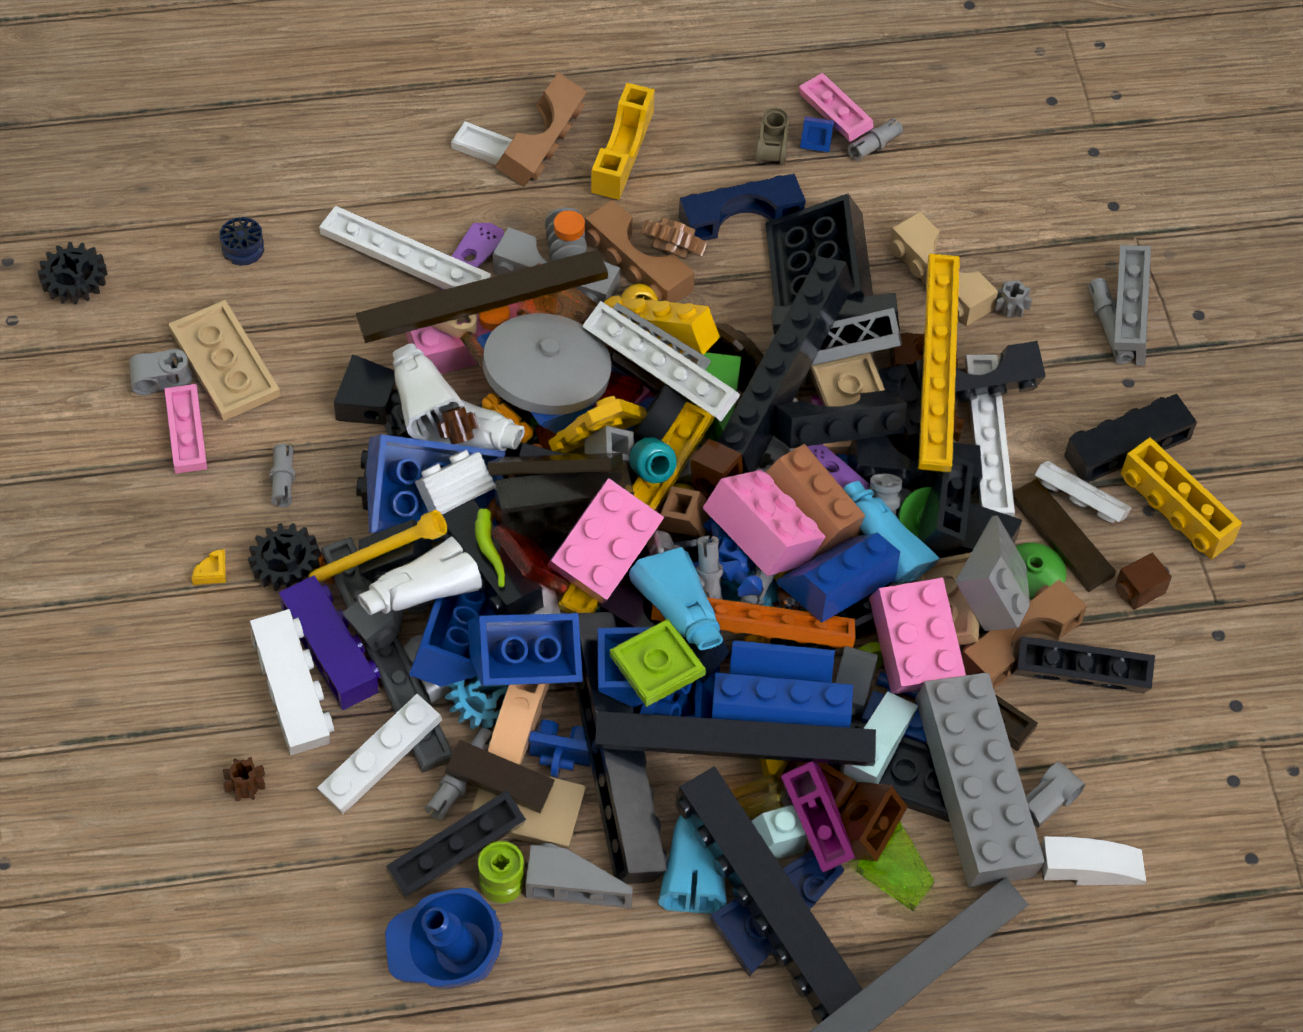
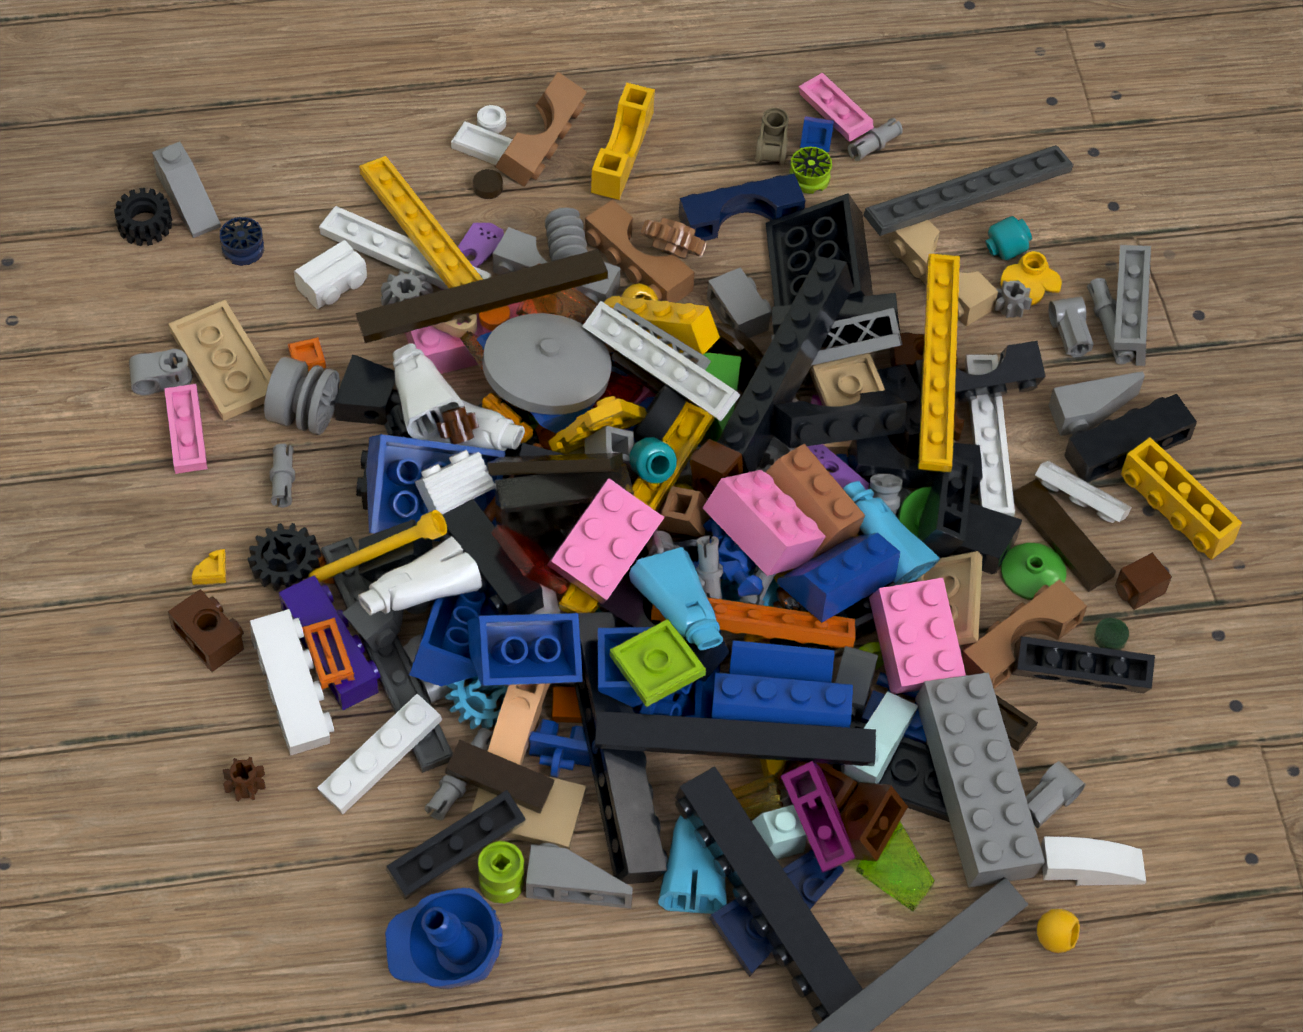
black gear [38,242,108,304] -> none
lime animal [475,509,505,587] -> none
orange tile [554,210,585,241] -> none
light grey slope [955,515,1030,631] -> none
none -> black tyre [114,188,172,246]
none -> light grey slope [152,141,221,238]
none -> reddish brown brick [168,589,244,672]
none -> light grey wheel [264,356,340,435]
none -> orange tile [288,337,326,372]
none -> white brick [294,240,367,309]
none -> orange tile [302,618,355,689]
none -> yellow tile [359,156,483,288]
none -> light grey gear [381,269,433,306]
none -> dark brown tile [473,169,503,199]
none -> white tile [477,105,506,133]
none -> orange tile [552,687,582,723]
none -> light grey brick [707,267,772,338]
none -> lime wheel [789,147,832,194]
none -> dark grey tile [863,145,1074,236]
none -> teal head [985,216,1032,261]
none -> yellow plate [1000,251,1062,305]
none -> yellow piece [1037,909,1080,953]
none -> light grey piece [1048,297,1094,358]
none -> light grey slope [1048,371,1145,436]
none -> clear green tile [1094,618,1129,650]

